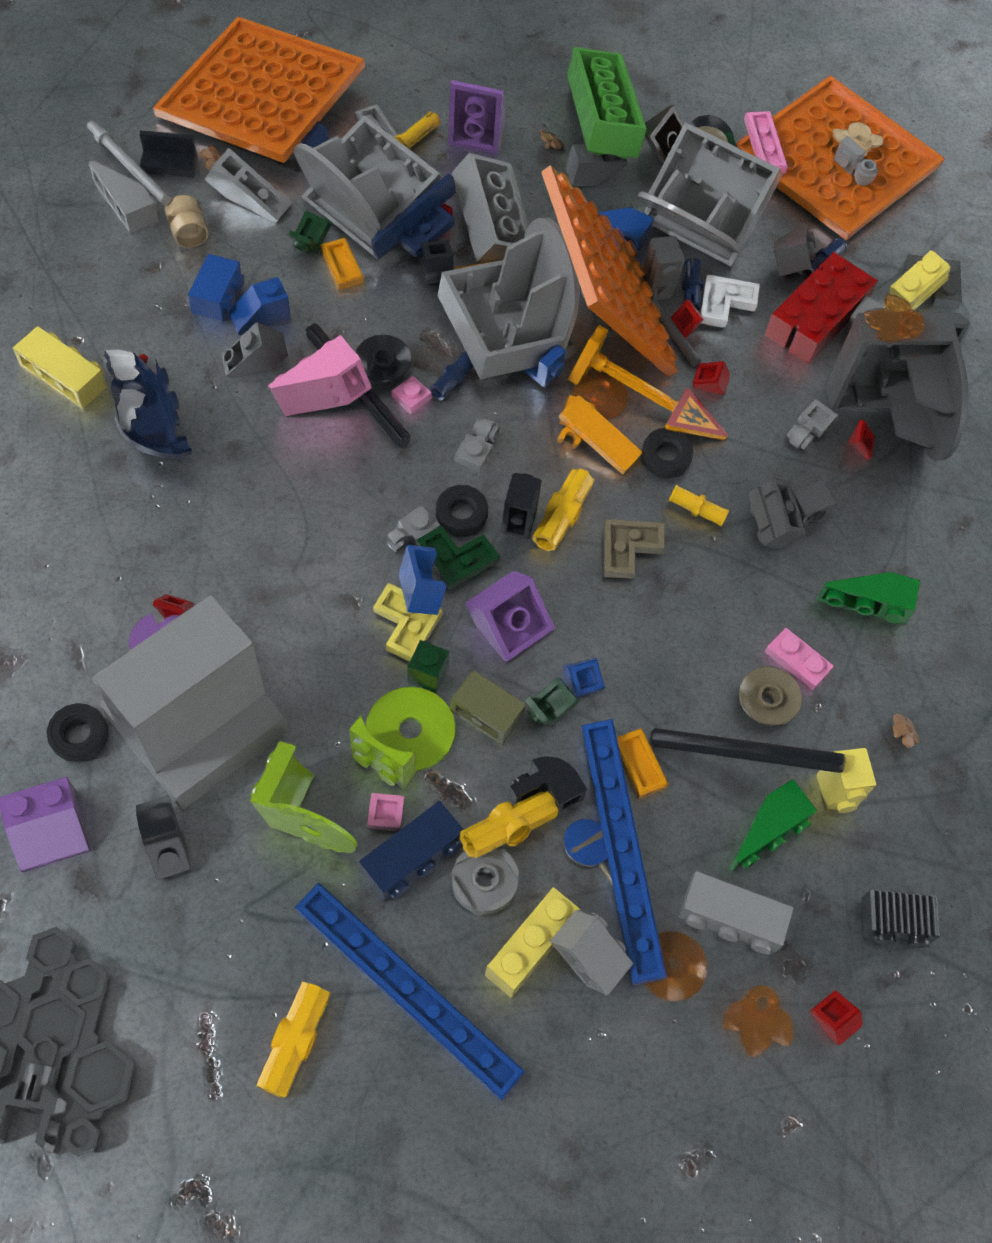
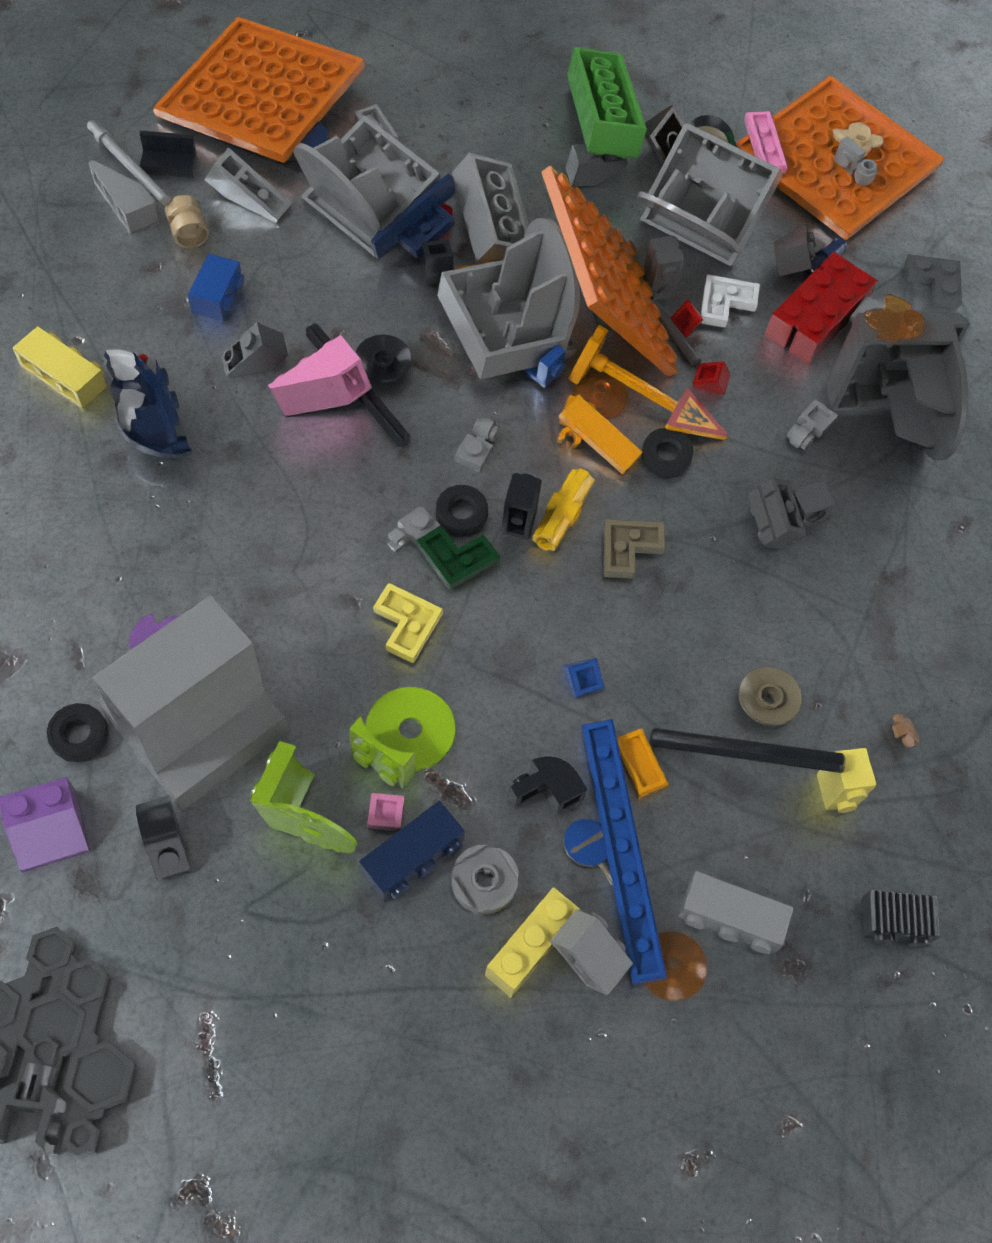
red slope [153,594,194,619] -> none
medium nougat plant [200,146,223,170] -> none
blue slope [229,277,291,335] -> none
yellow piece [256,981,331,1099] -> none
dark green bracket [287,210,332,254] -> none
blue tile [294,882,525,1101] -> none
light orange tile [320,237,364,290] -> none
bright pink plate [392,375,432,415] -> none
yellow pin [394,111,440,150] -> none
blue panel [398,545,446,615] -> none
dark green brick [407,640,450,693] -> none
dark blue pin [429,351,474,400] -> none
medium lavender slope [448,80,506,155] -> none
olive panel [450,670,526,745] -> none
yellow piece [460,791,558,858] -> none
medium lavender slope [465,571,555,661] -> none
dark green bracket [525,676,580,726] -> none
medium nougat plant [539,129,565,150] -> none
blue slope [599,207,654,257] -> none
yellow pin [668,484,729,527] -> none
dark blue pin [682,258,704,311] -> none
clear orange plate [723,985,793,1057] -> none
green slope [729,779,817,871] -> none
bright pink plate [764,627,834,691] -> none
red slope [810,990,863,1046] -> none
green slope [817,572,920,625] -> none
red slope [847,420,875,460] -> none
light yellow brick [889,250,951,313] -> none

